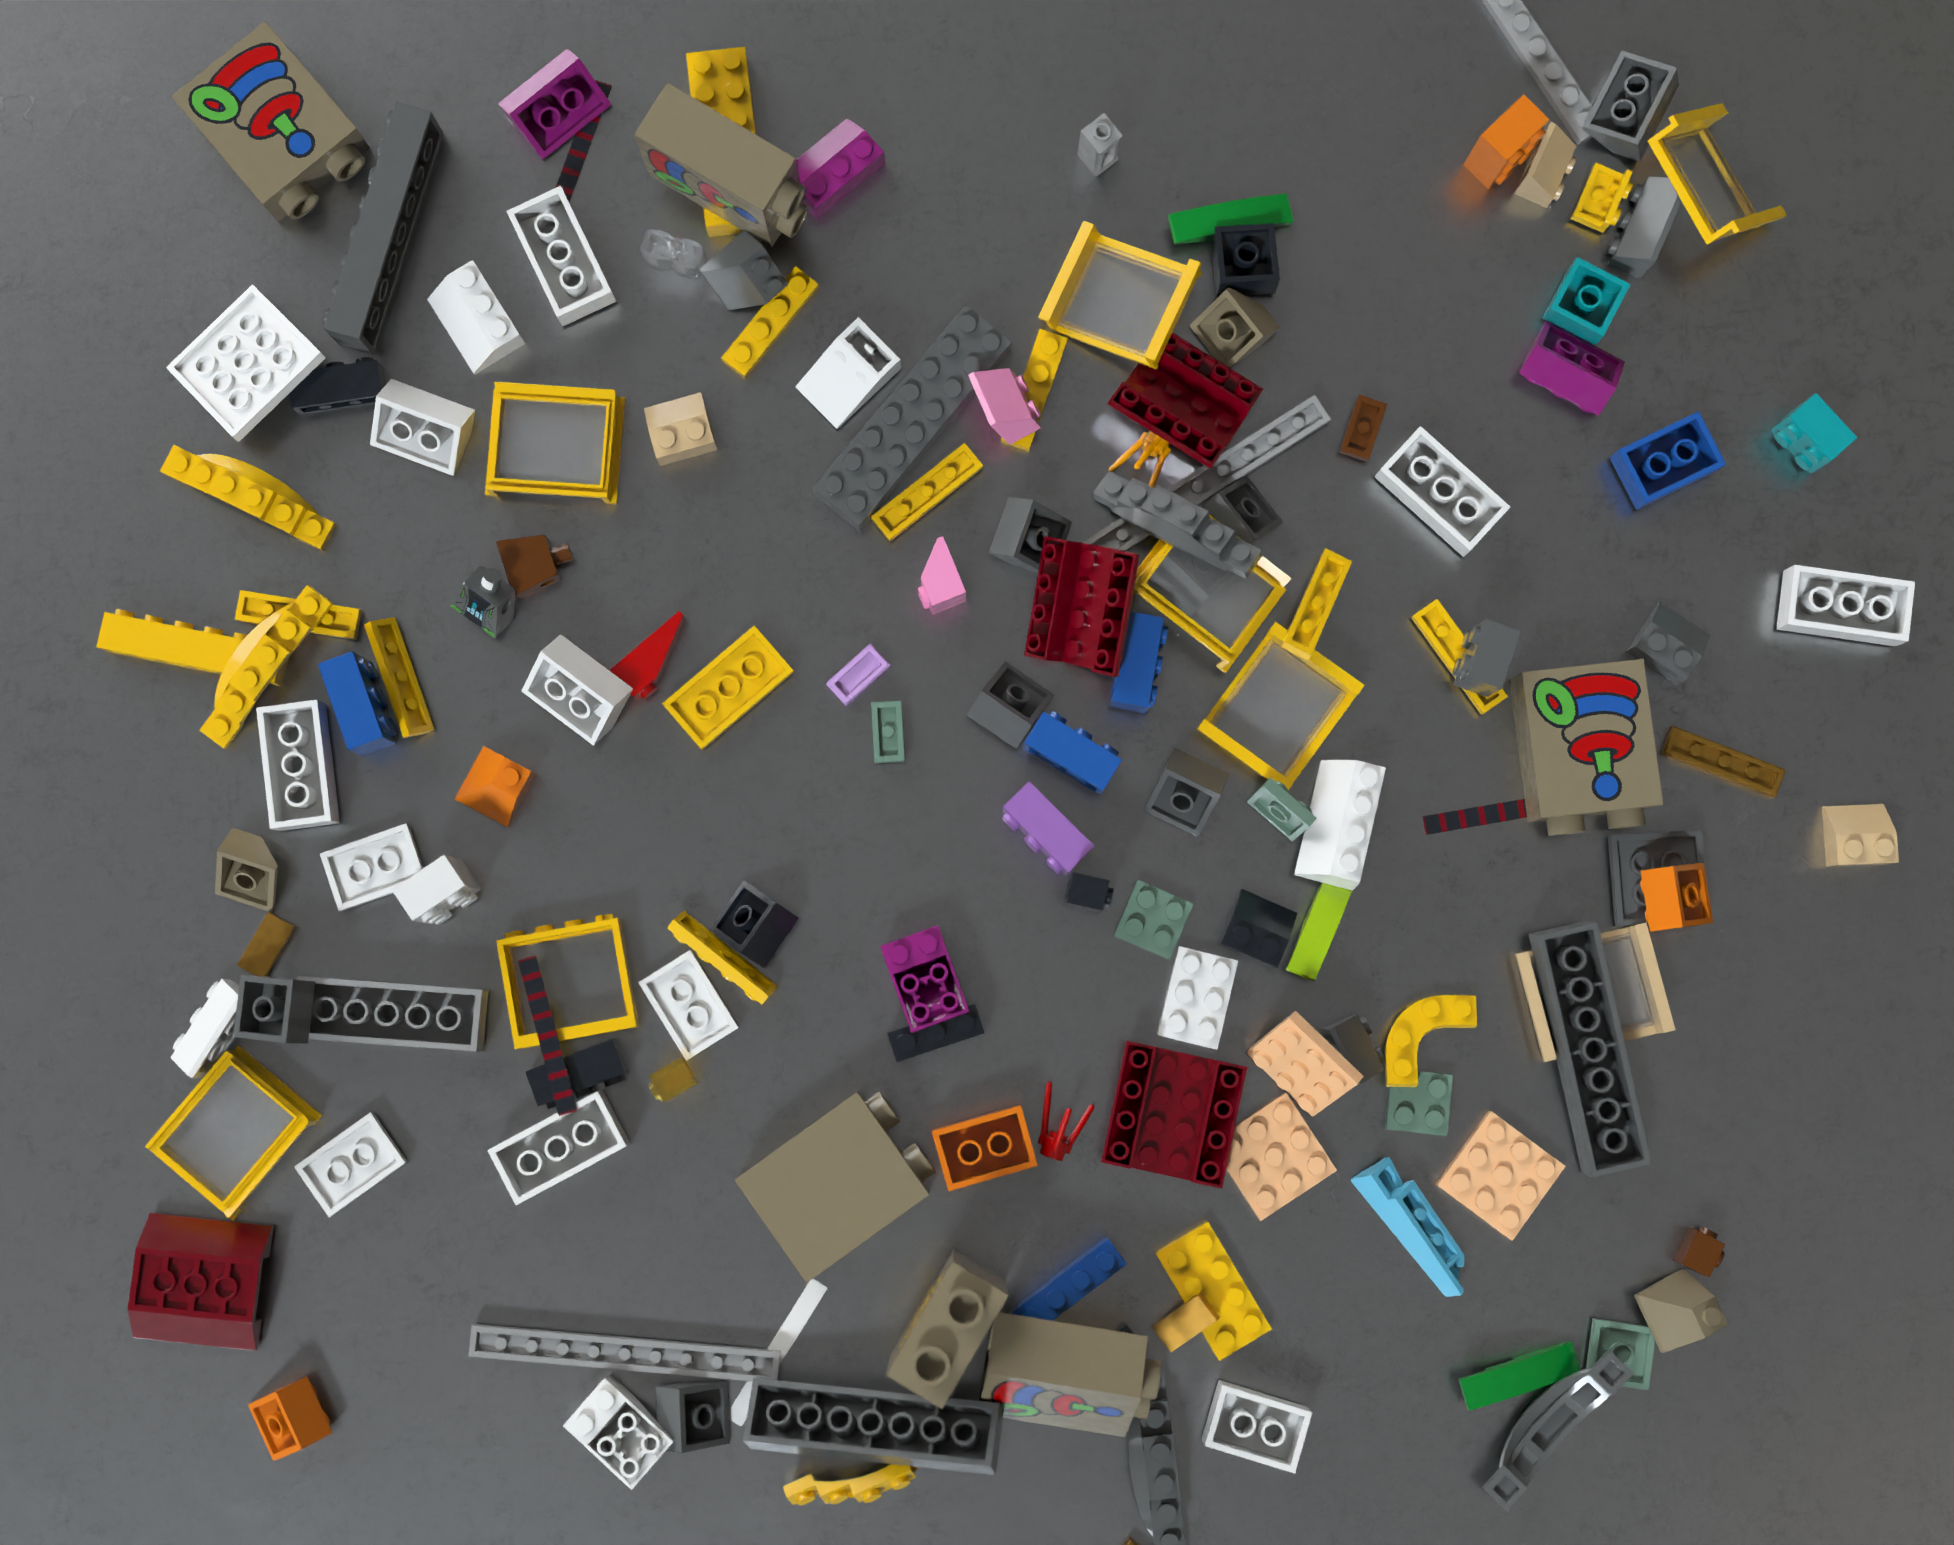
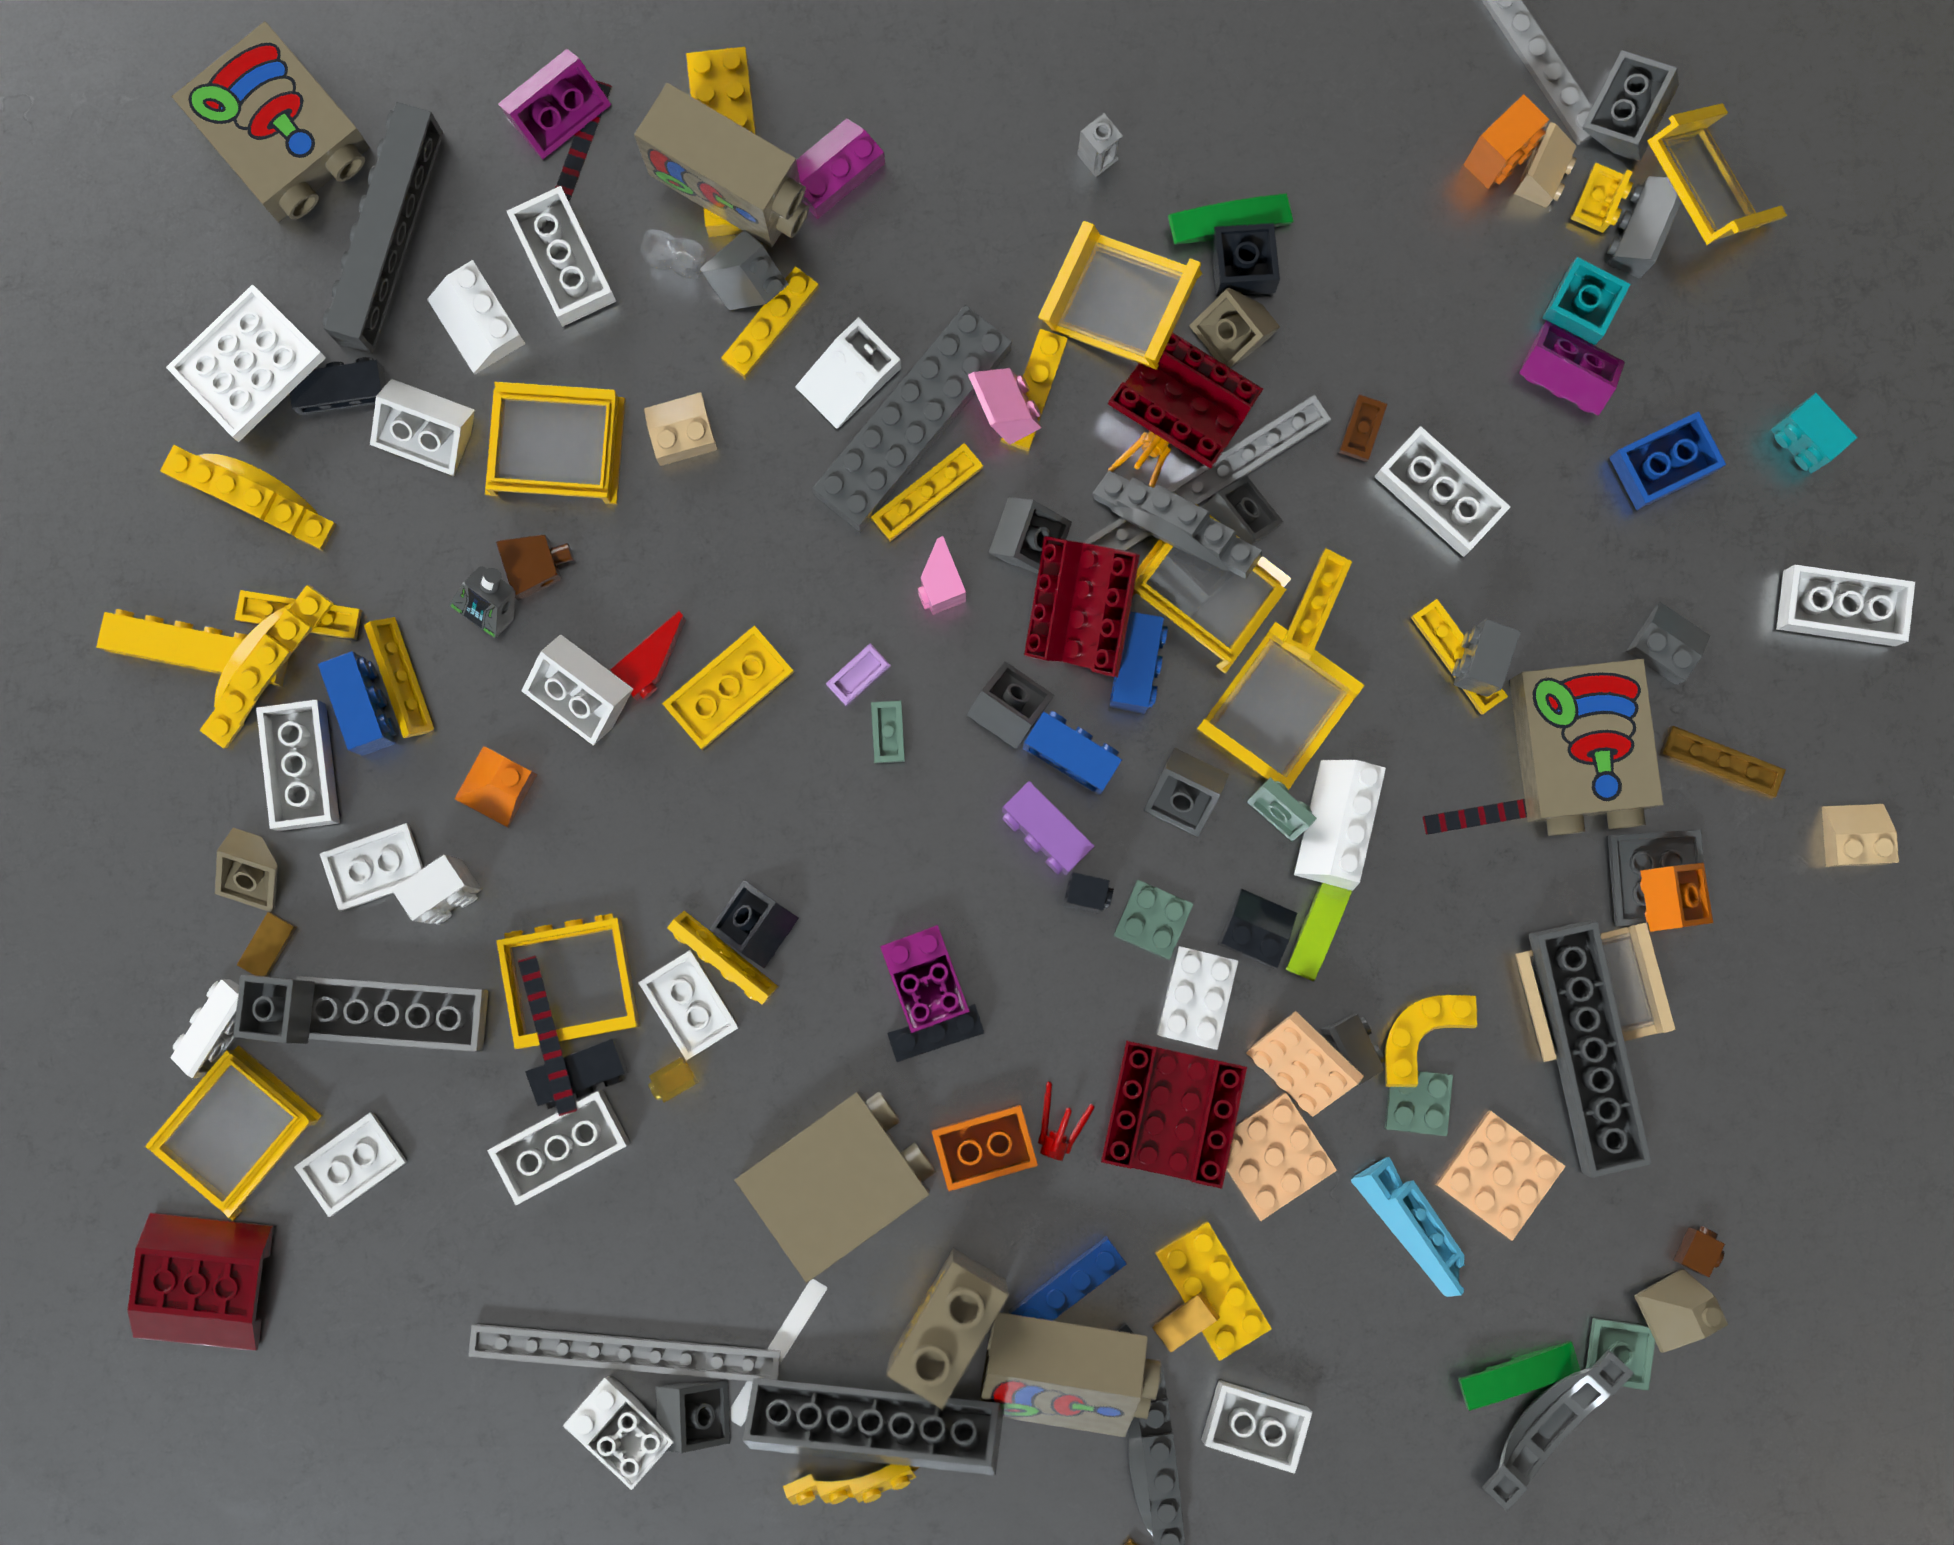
orange slope [248,1376,333,1461] -> none

